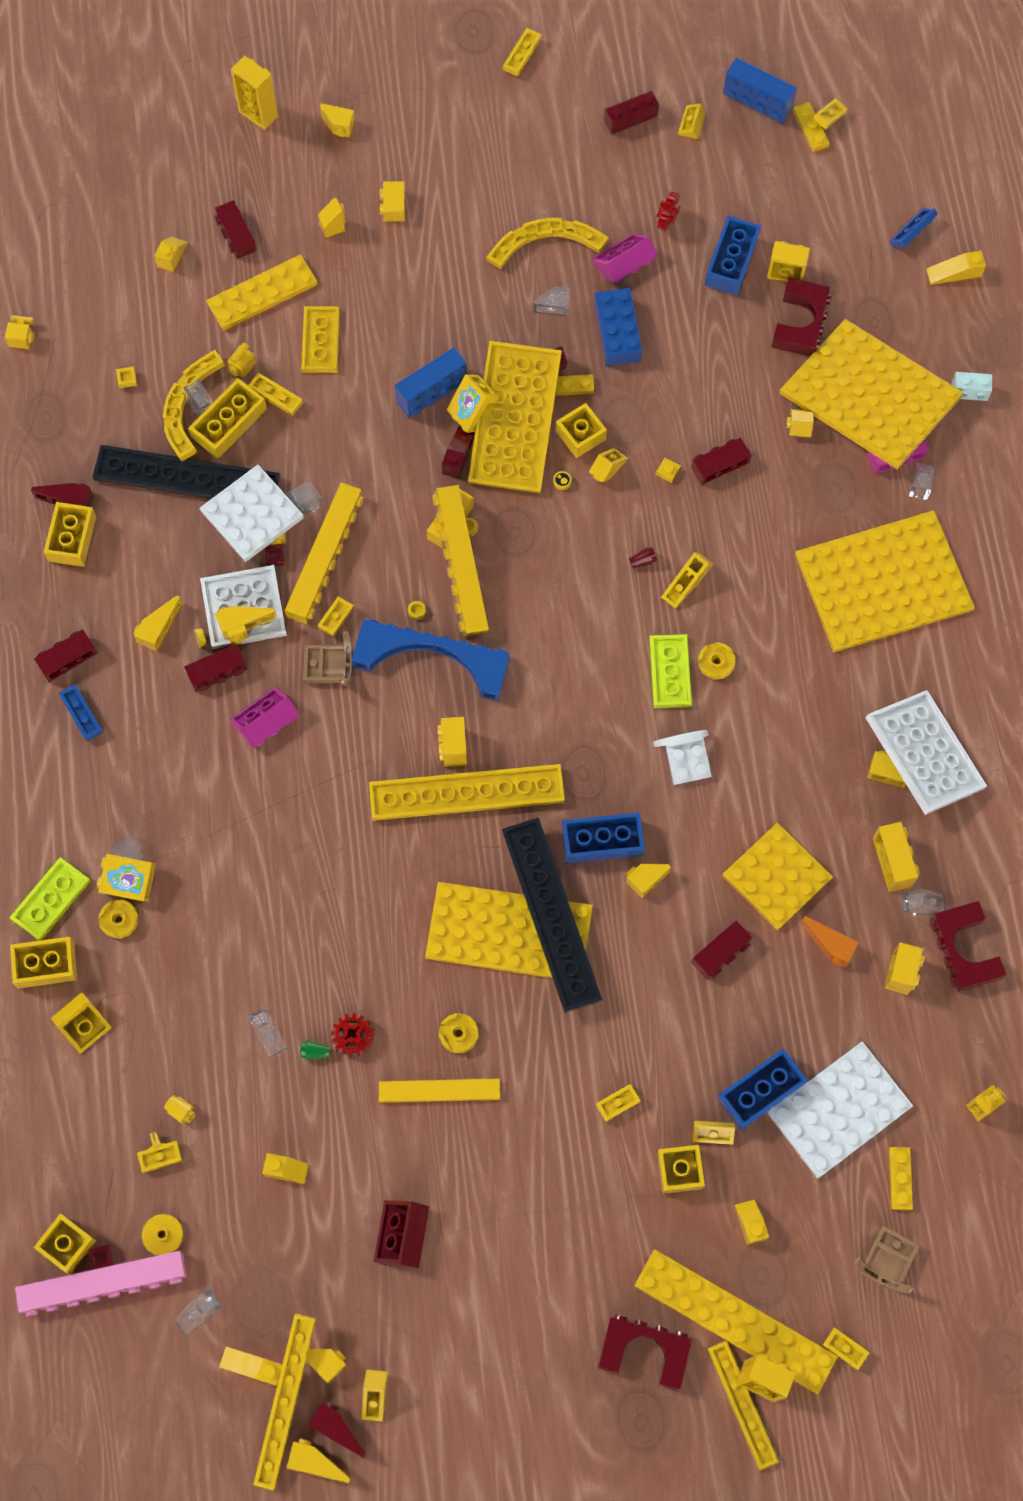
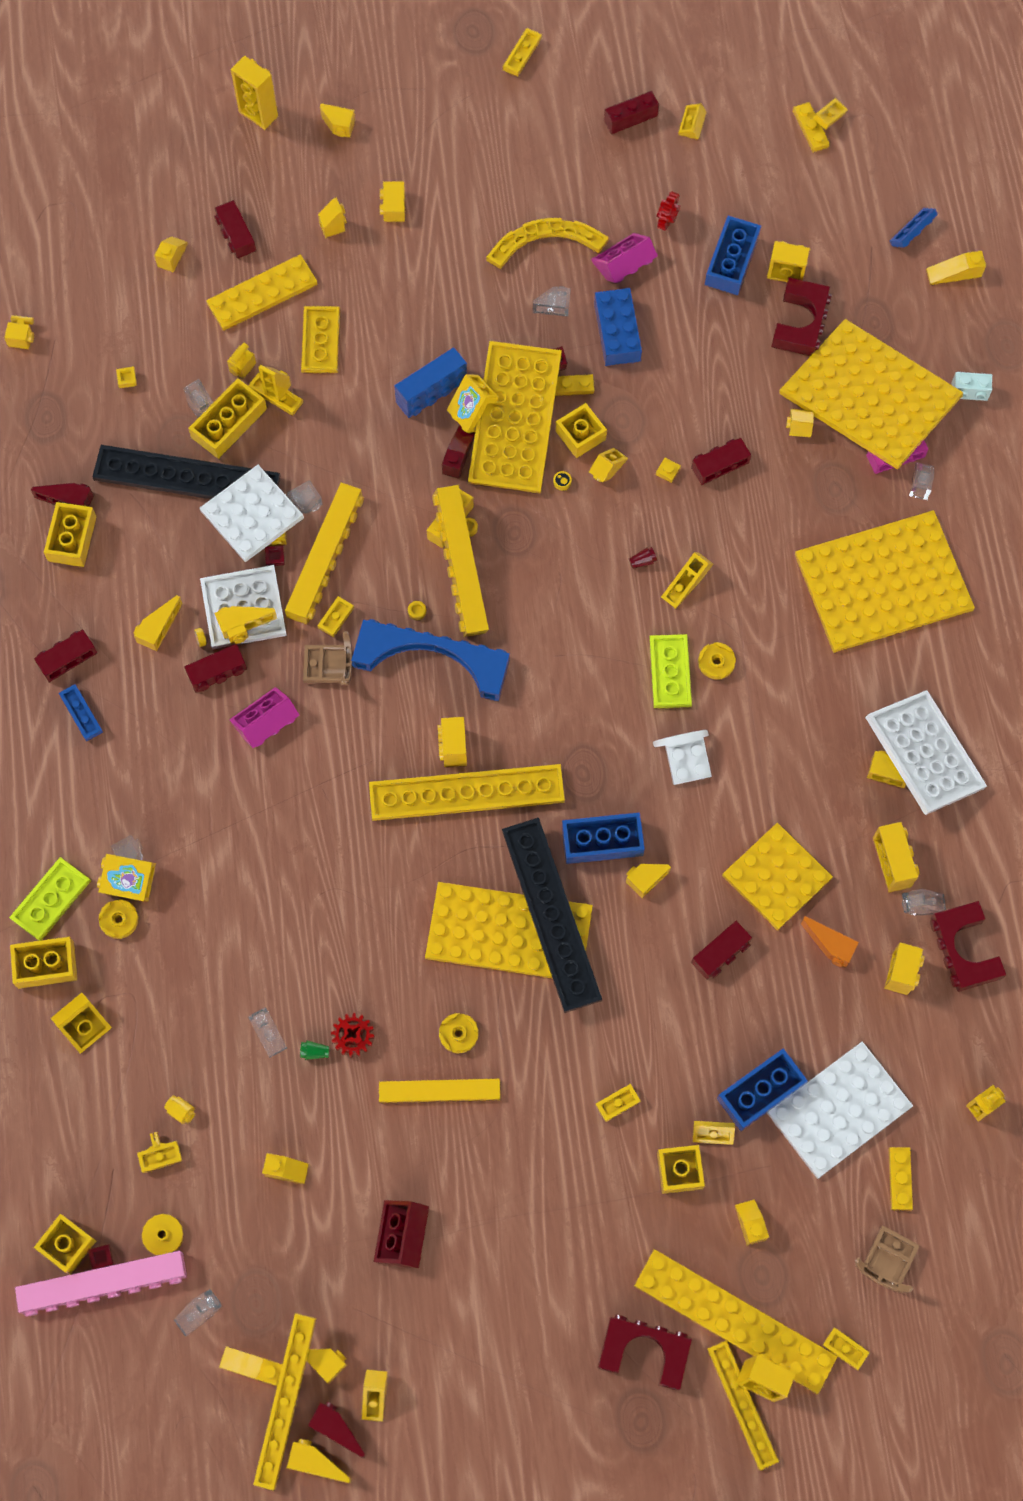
yellow plate [163,350,225,462] -> none
blue brick [723,57,797,123] -> none
none -> yellow slope [258,365,291,402]

